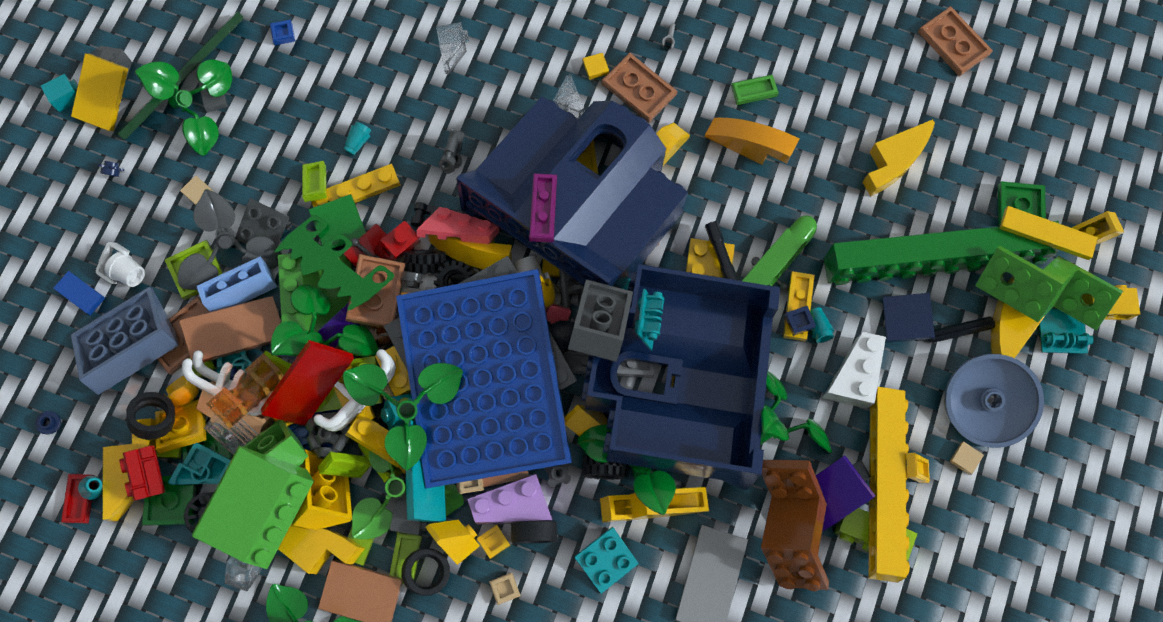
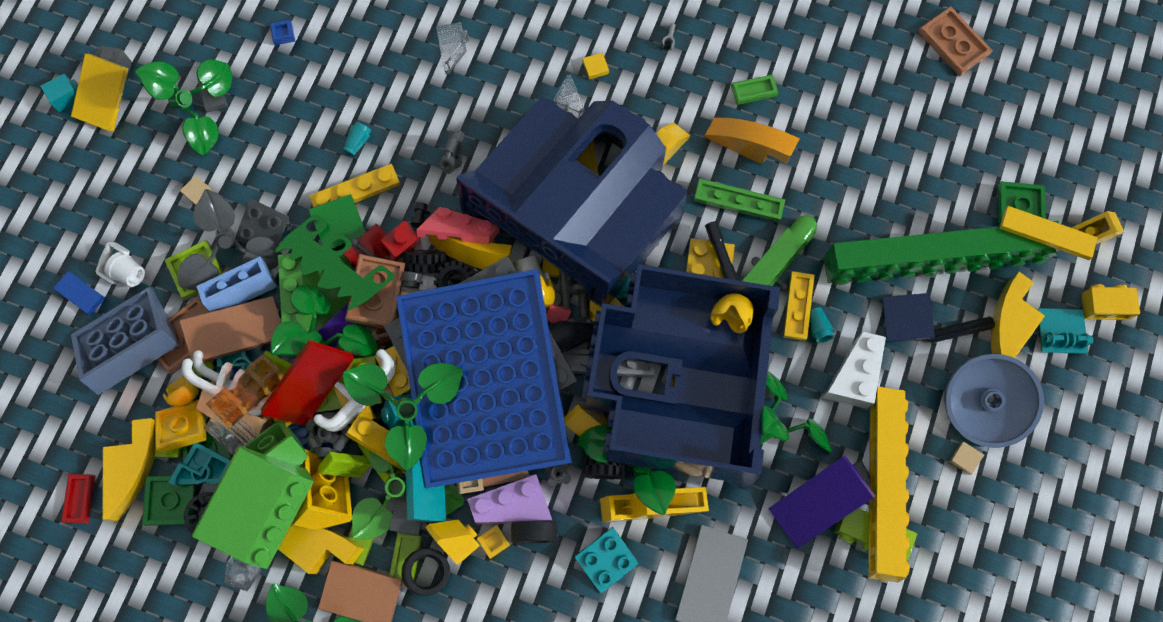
dark blue plate [35,411,61,435] -> none
teal cone [78,476,103,500] -> none
dark blue plate [97,161,125,177] -> none
dark green tile [116,12,244,140] -> none
red brick [119,445,166,501] -> none
black tyre [126,392,175,440] -> none
lime tile [302,161,327,202] -> none
tan tile [489,573,521,605] -> none
magenta tile [529,174,557,242] -> none
dark grey slope [568,280,633,362] -> none
nougat tile [601,53,678,123] -> none
teal hinge [635,289,664,351] -> none
dark orange bracket [761,460,829,591] -> none
dark blue plate [784,306,816,336] -> none
yellow slope [863,119,935,197] -> none
yellow tile [906,453,930,483] -> none
bright green bracket [975,246,1123,331] -> none
none -> bright green plate [694,178,785,222]
none -> yellow helmet [710,294,753,333]

